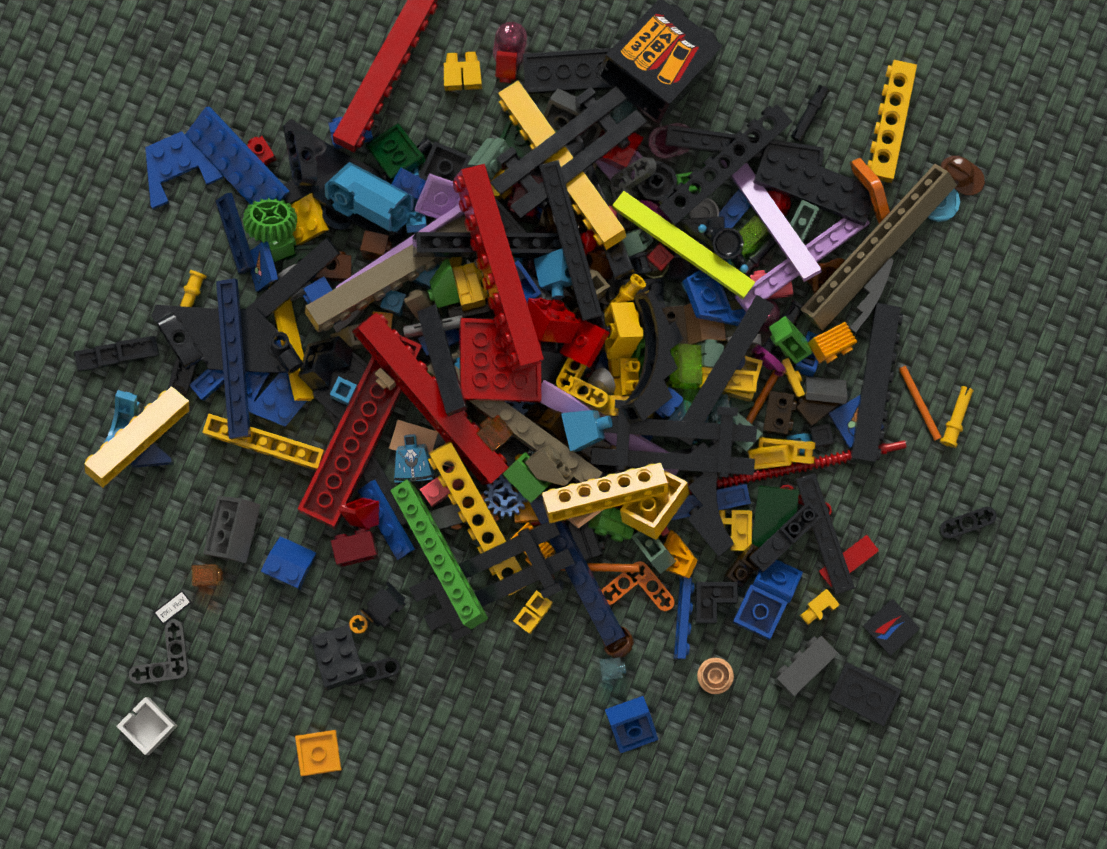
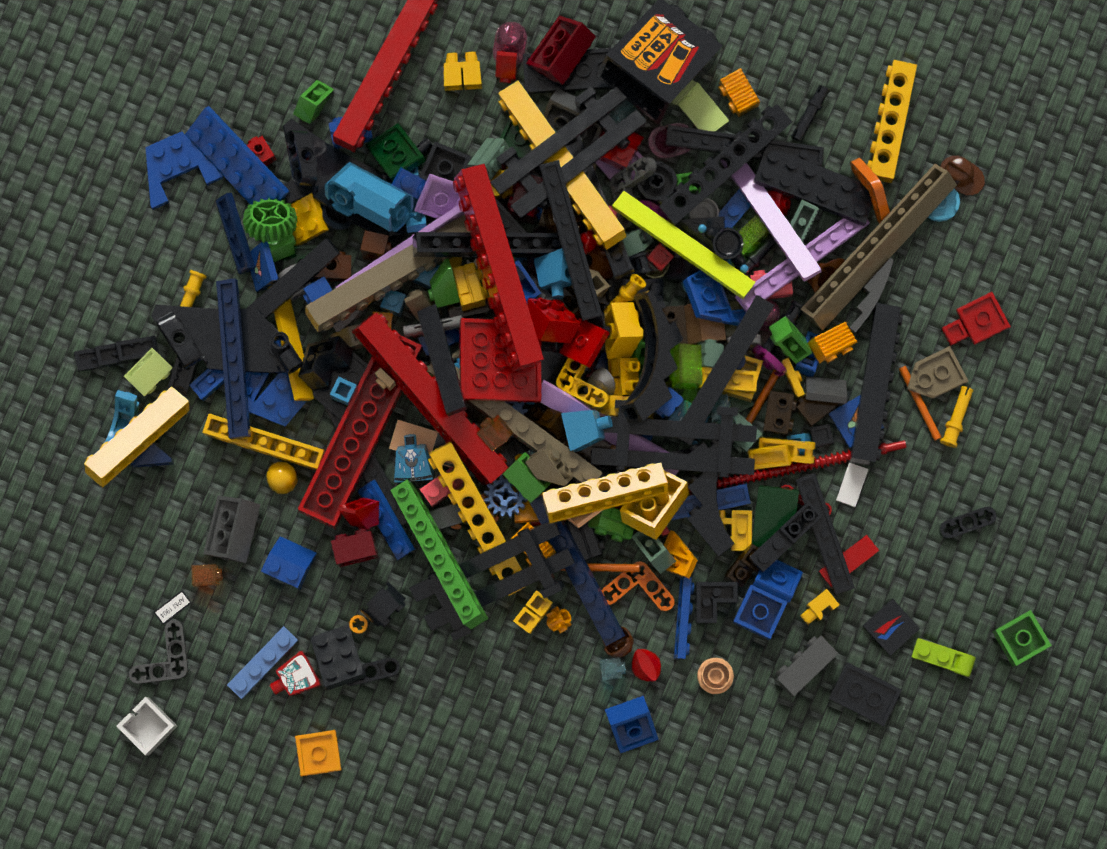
none -> yellowish green brick [124,348,173,396]
none -> medium blue plate [227,626,299,699]
none -> yellow hair [266,461,298,494]
none -> torso [270,651,322,696]
none -> bright green slope [293,80,334,124]
none -> dark red slope [526,16,596,85]
none -> light orange gear [546,606,572,633]
none -> red piece [631,649,661,682]
none -> yellowish green piece [678,83,729,132]
none -> light orange brick [718,68,760,117]
none -> white tile [836,462,868,508]
none -> dark tan tile [907,346,969,399]
none -> lime plate [911,638,976,677]
none -> red tile [941,319,969,346]
none -> red plate [956,292,1011,345]
none -> bright green brick [992,610,1052,667]

